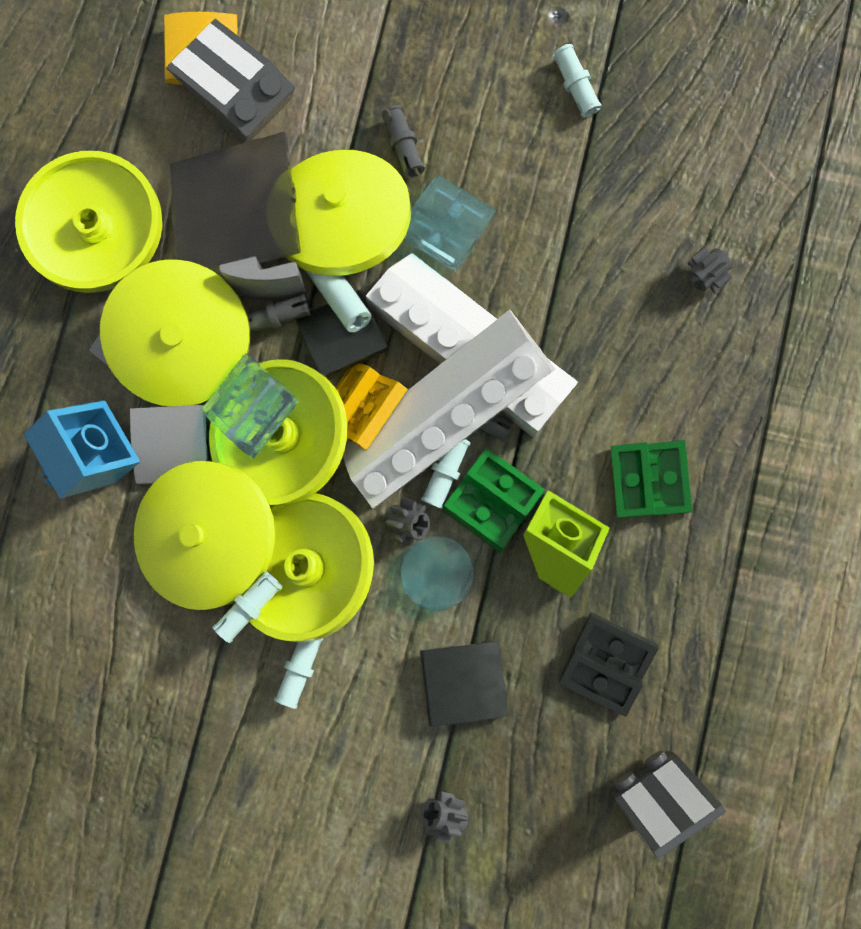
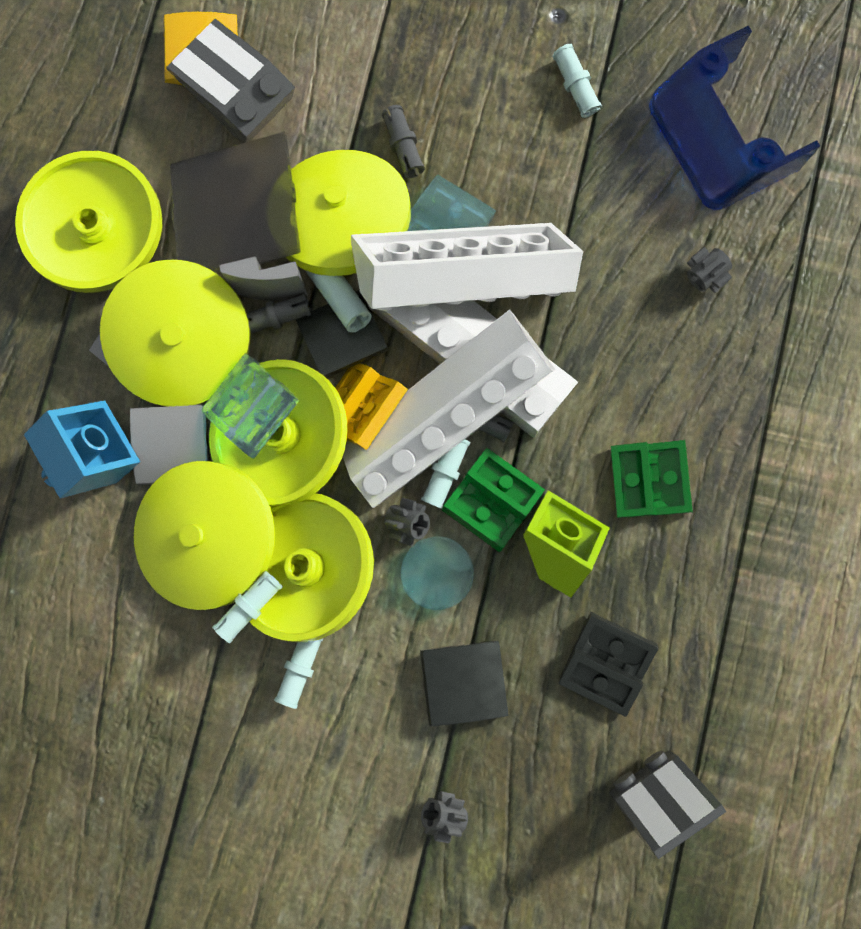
none -> white slope [351,223,583,311]
none -> clear blue windscreen [649,25,820,210]

